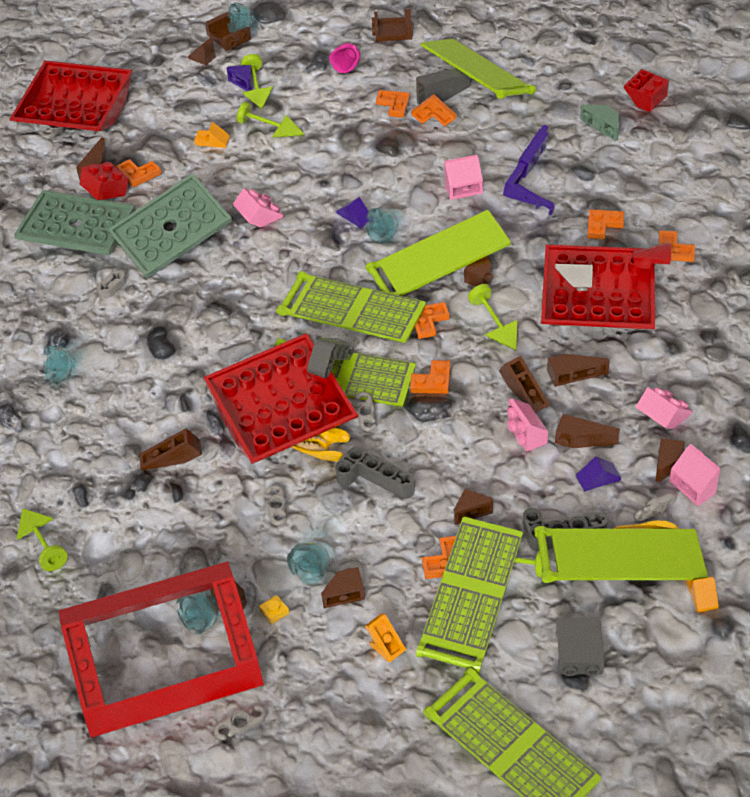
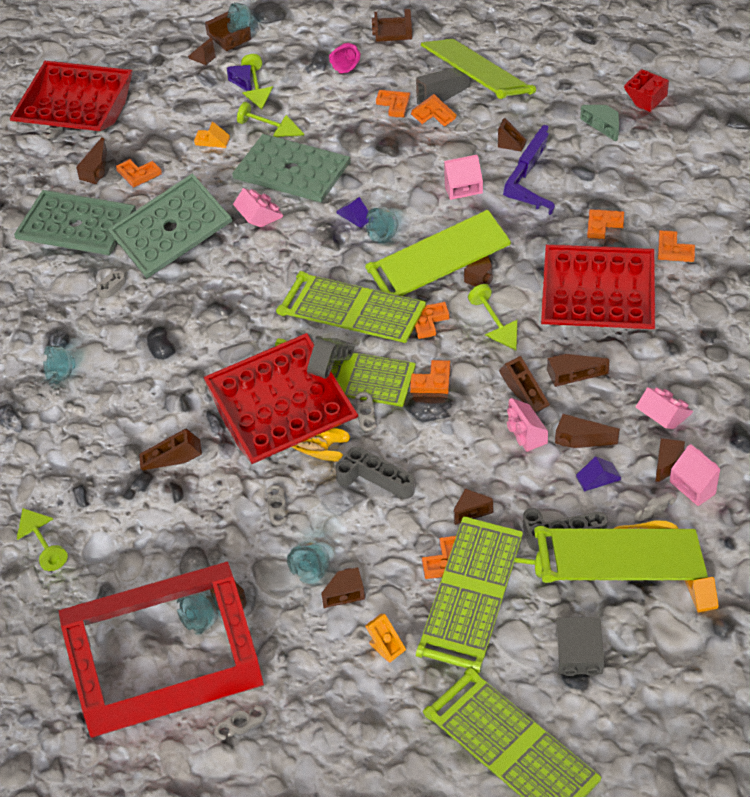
red brick [80,162,129,200] -> none
yellow plate [259,595,289,624] -> none
slope [555,264,593,291] -> none
red slope [633,242,671,269] -> none
none -> sand green plate [232,134,351,203]
none -> reddish brown slope [498,118,527,151]

